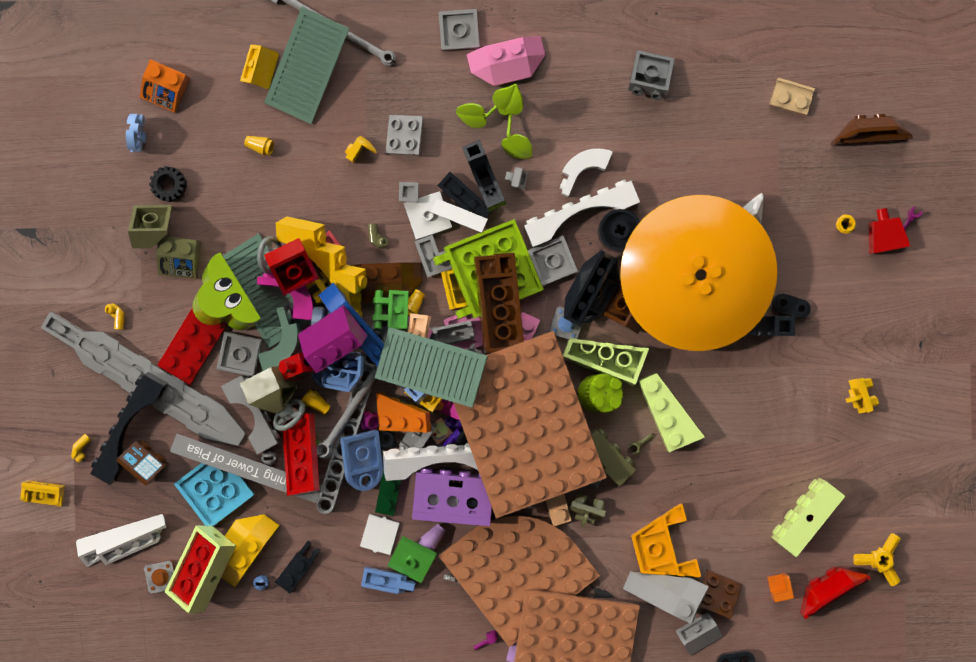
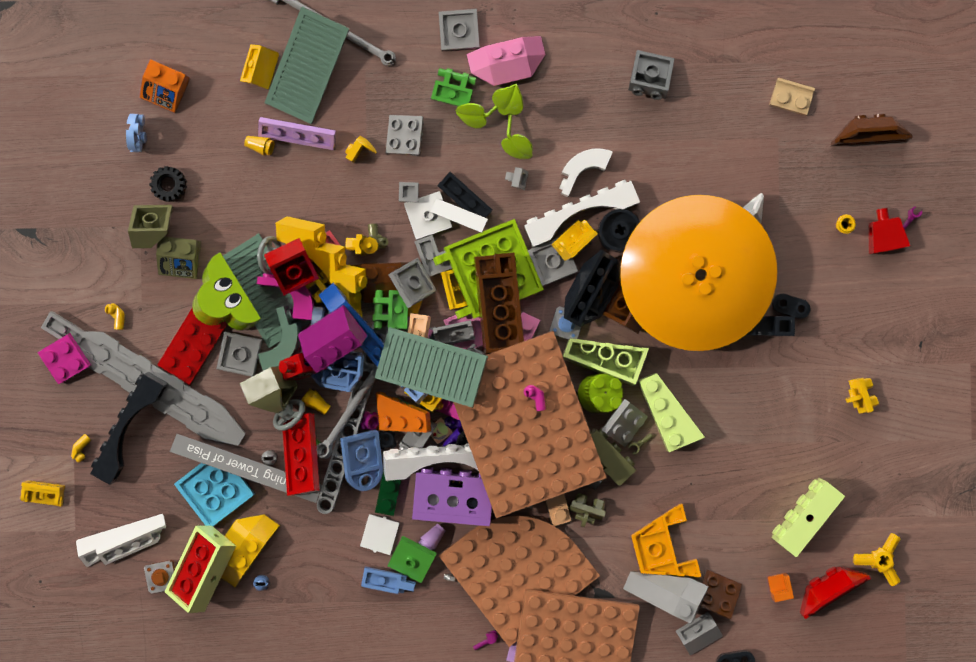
reddish brown slope [116,440,169,486] -> none
light grey arch [221,375,281,454] -> none
black hinge [275,541,321,594] -> none
black arch [462,140,506,211] -> none
none -> dark pink plate [37,333,91,385]
none -> lavender plate [258,117,336,150]
none -> yellow hips [345,234,378,256]
none -> light grey plate [388,258,437,308]
none -> bright green plate [431,68,476,107]
none -> dark pink arm [524,385,546,411]
none -> yellow hinge [551,220,598,261]
none -> light grey plate [602,399,648,447]

